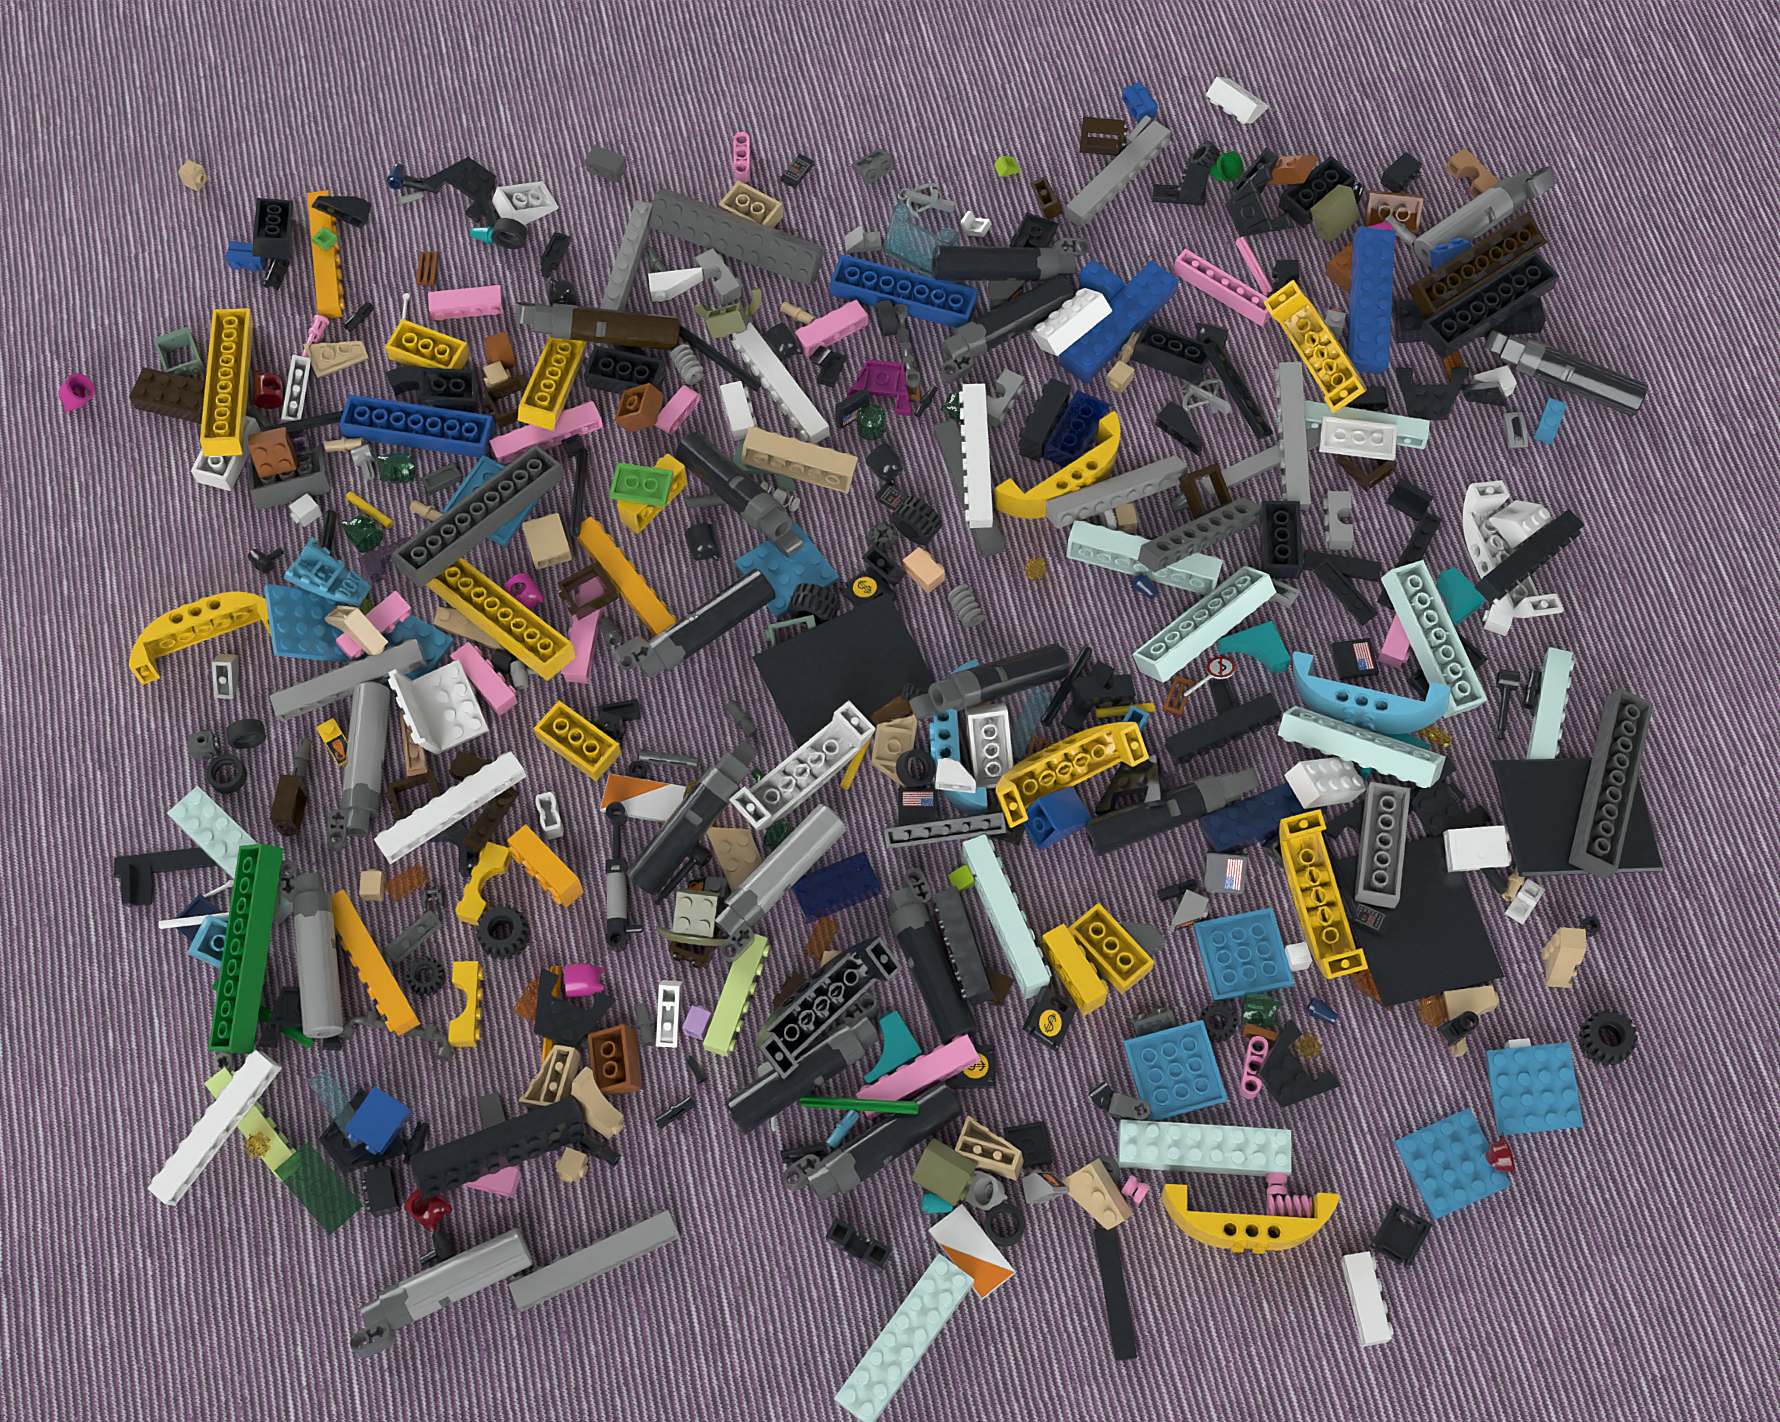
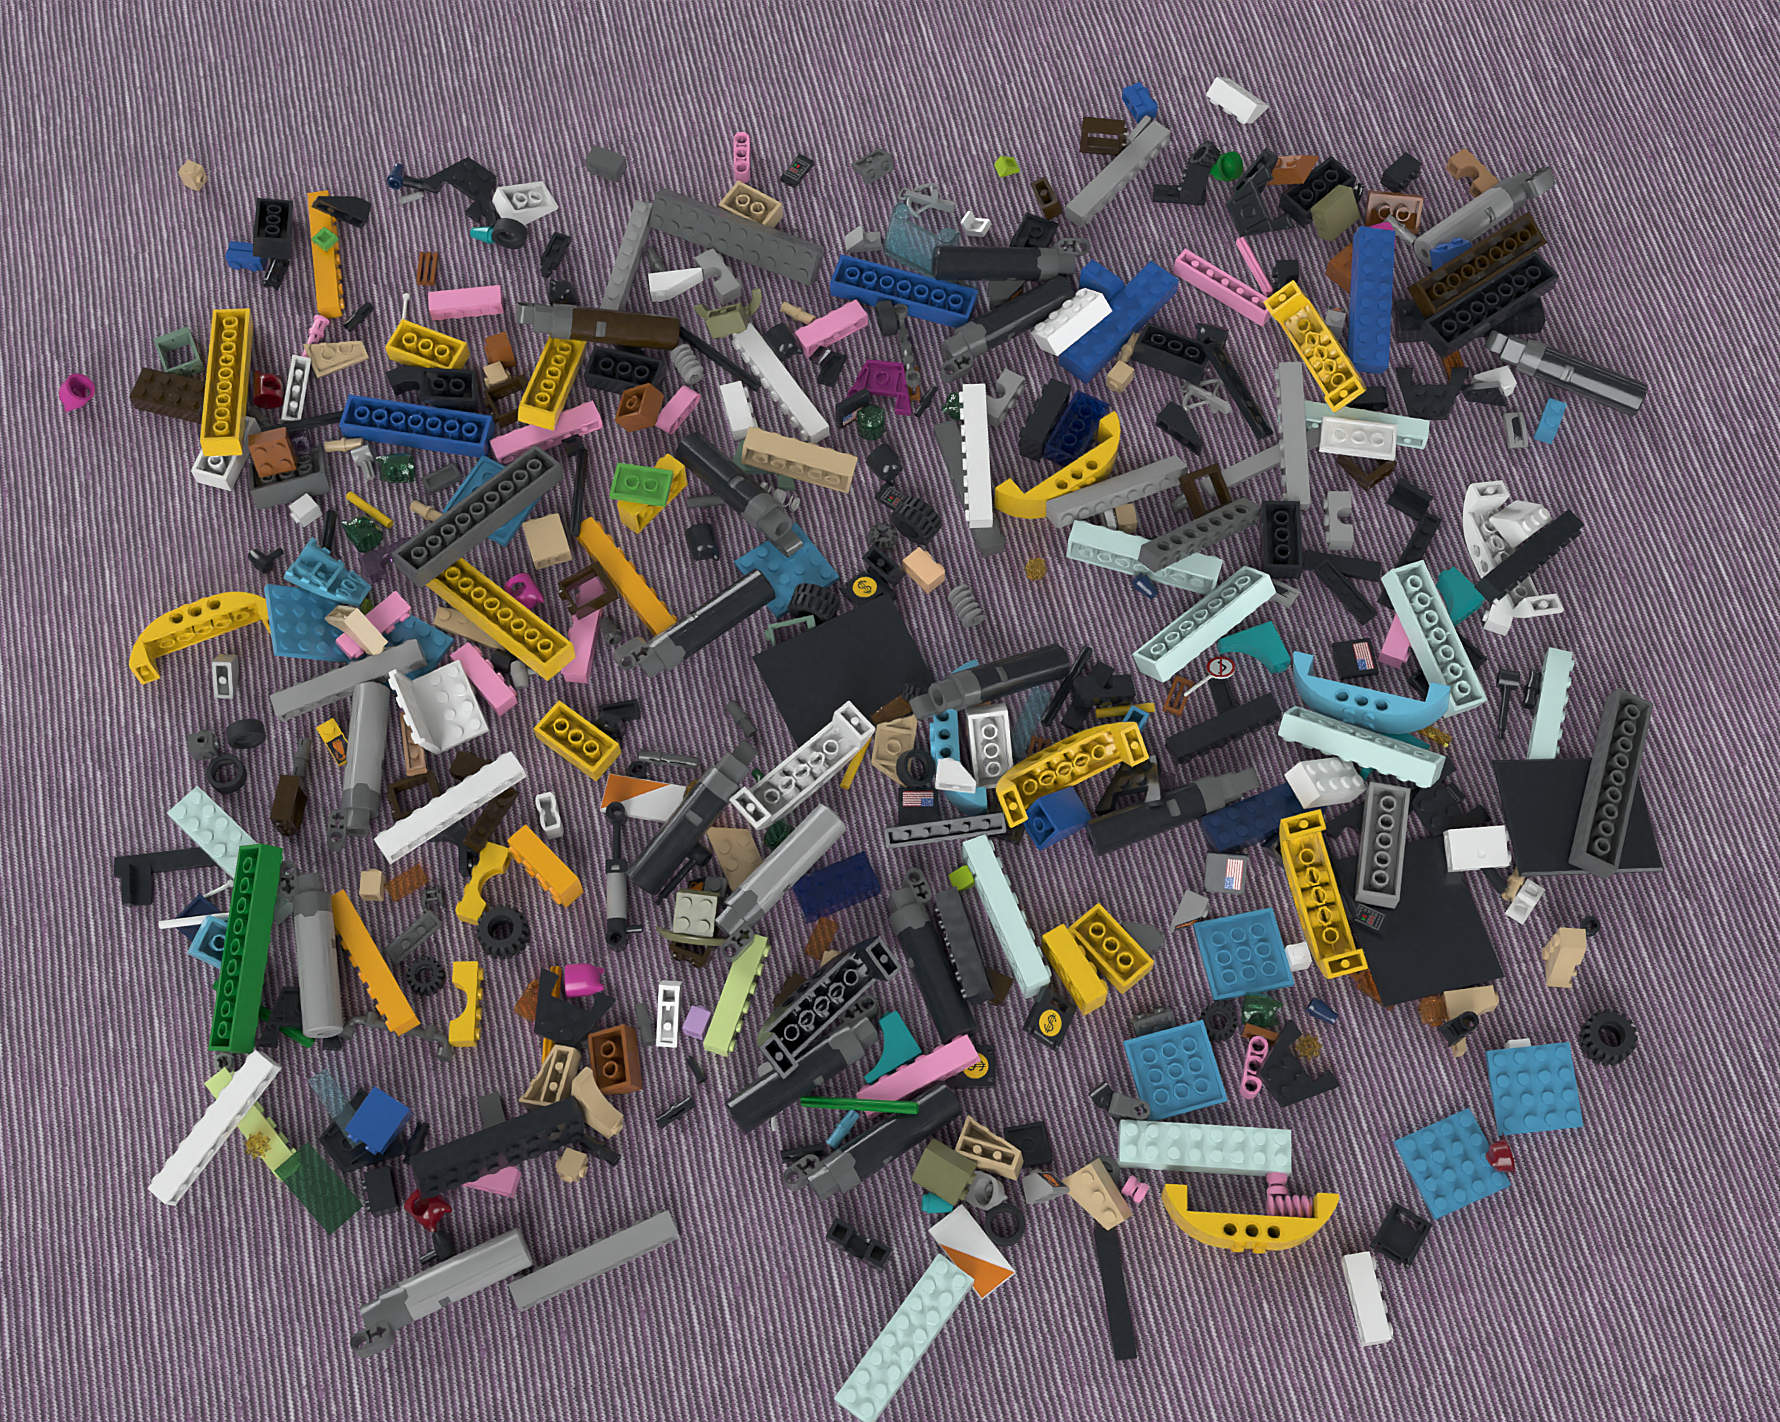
black axle [1157,879,1198,903] -> none

